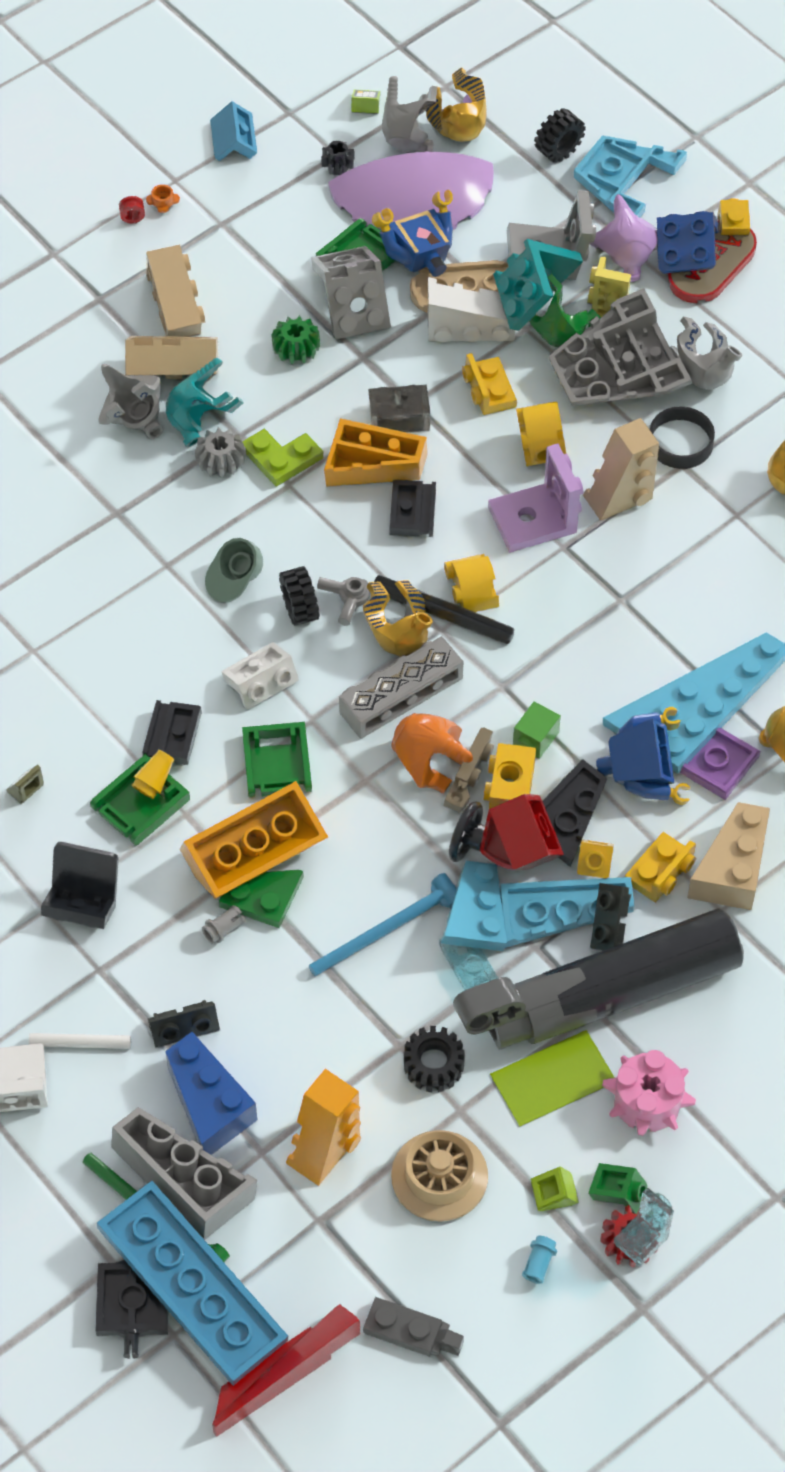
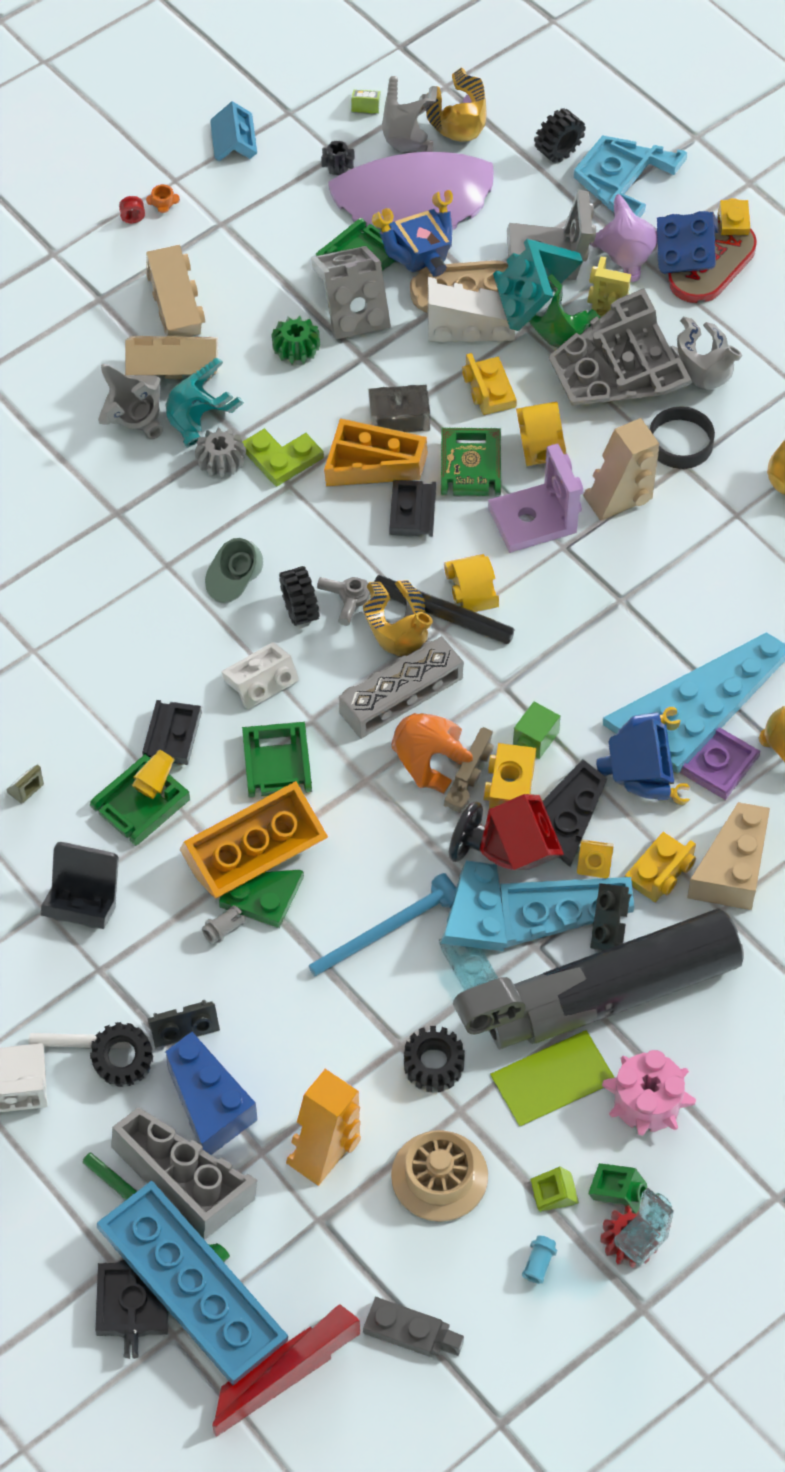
none -> black tyre [90,1022,154,1087]
none -> green container [441,427,501,496]

